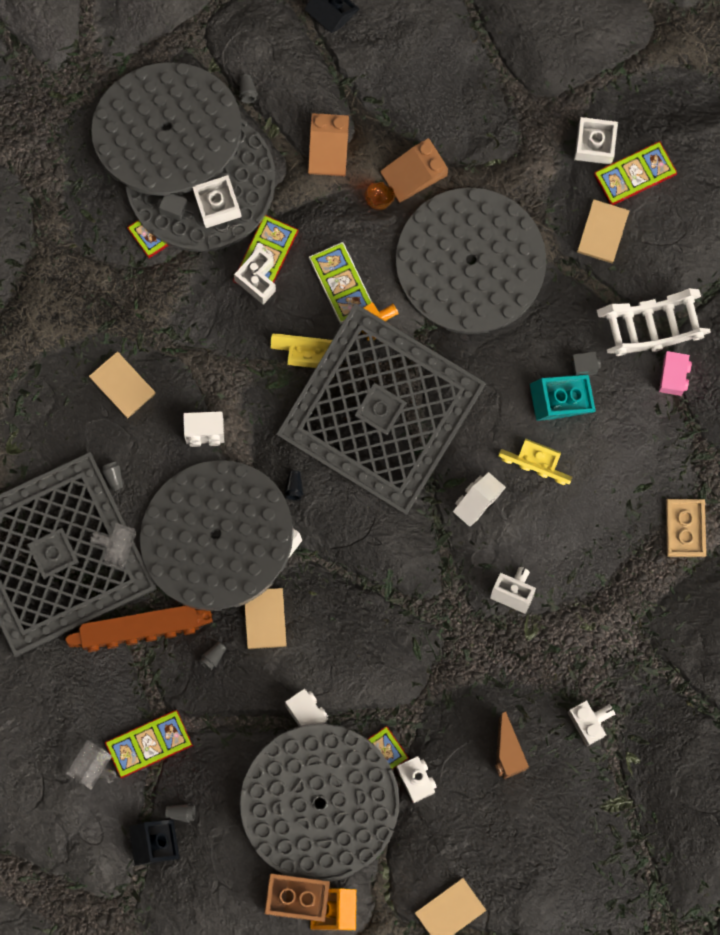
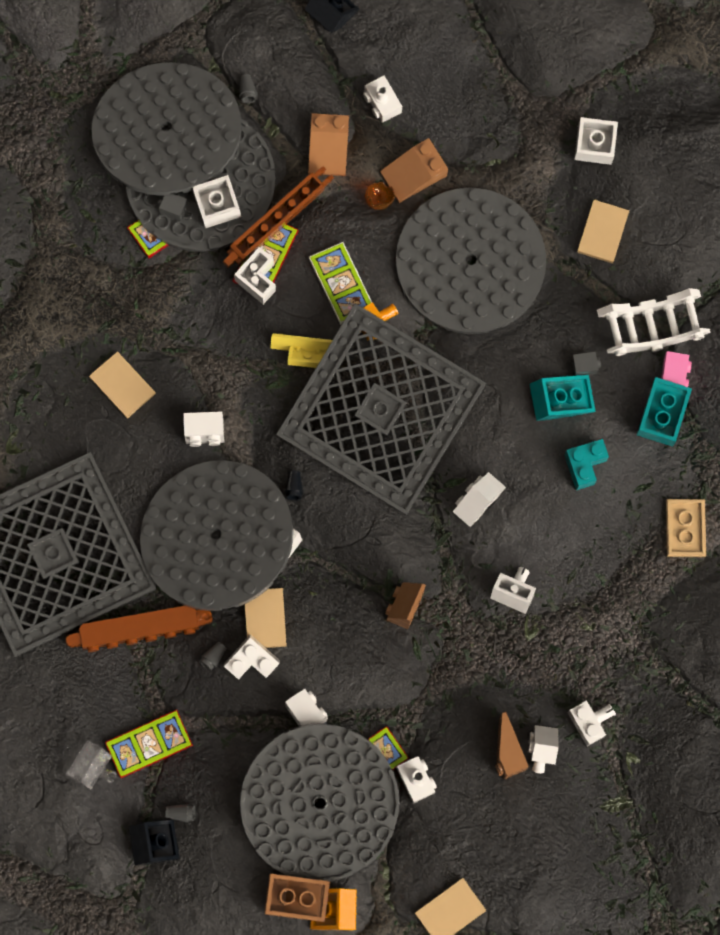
clear brick [90,523,136,569] -> none
dark grey cone [102,462,124,491] -> none
light yellow bracket [498,439,572,485] -> none
tile [594,141,677,205] -> none
none -> dark orange hinge [223,166,334,268]
none -> white brick [224,634,280,680]
none -> white brick [363,76,402,123]
none -> medium nougat slope [385,582,426,630]
none -> white brick [529,725,559,773]
none -> teal brick [564,439,609,490]
none -> teal slope [636,377,692,447]

